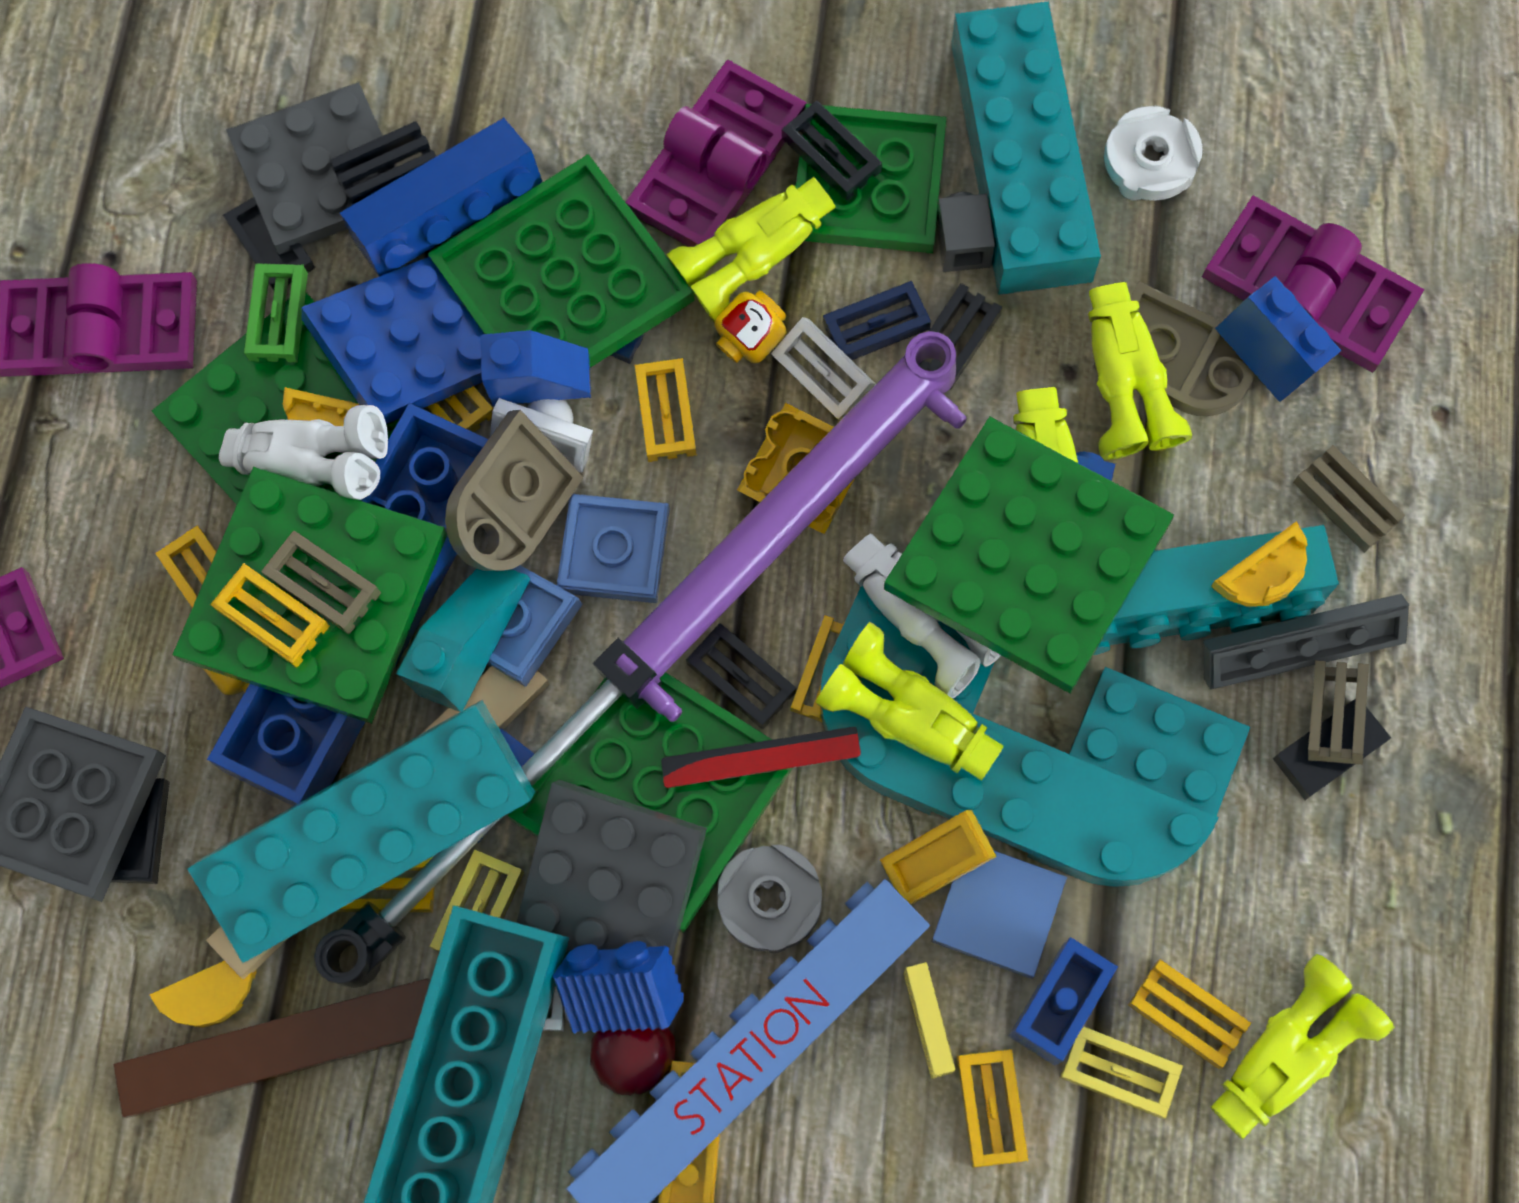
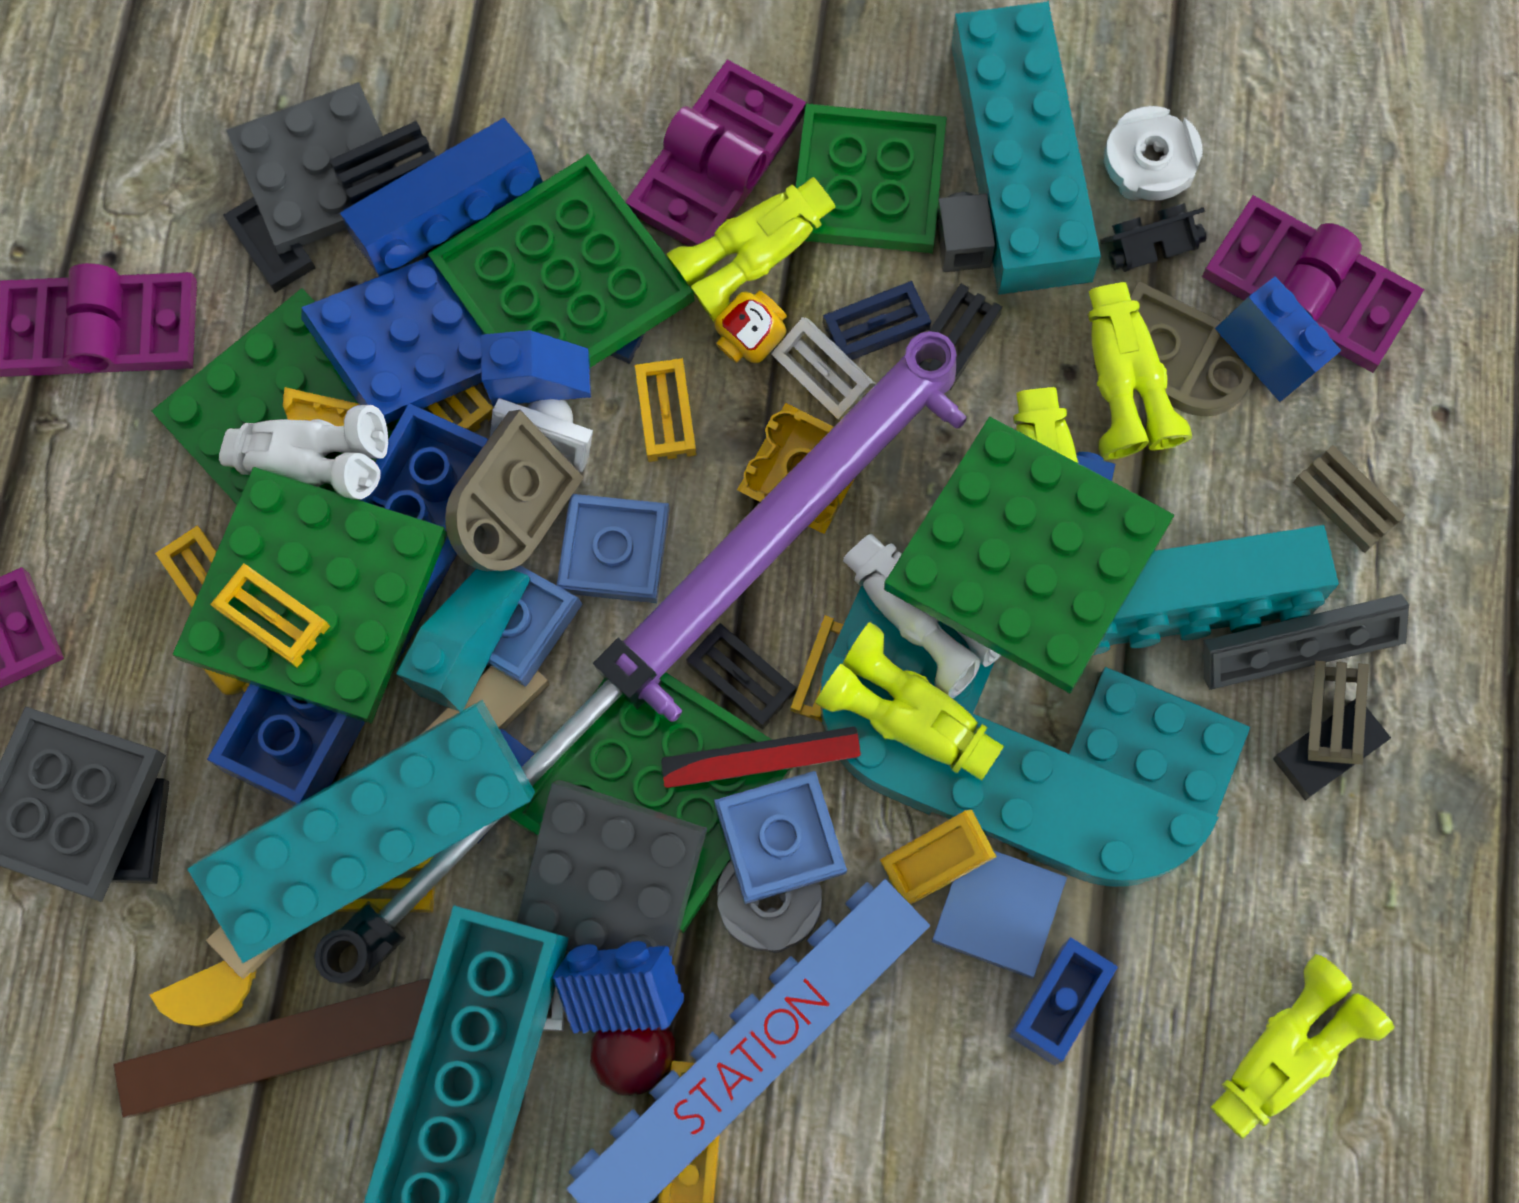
bright green tile [244,264,308,363] -> none
dark tan tile [261,530,381,635] -> none
light yellow tile [429,849,524,952] -> none
black tile [782,100,882,201] -> none
light yellow tile [903,962,956,1079] -> none
yellow tile [957,1049,1029,1168] -> none
light yellow tile [1060,1026,1183,1119] -> none
yellow tile [1128,959,1251,1069] -> none
yellow tile [1211,521,1308,607] -> none
none -> medium blue tile [714,771,847,904]
none -> black hinge [1099,203,1206,272]

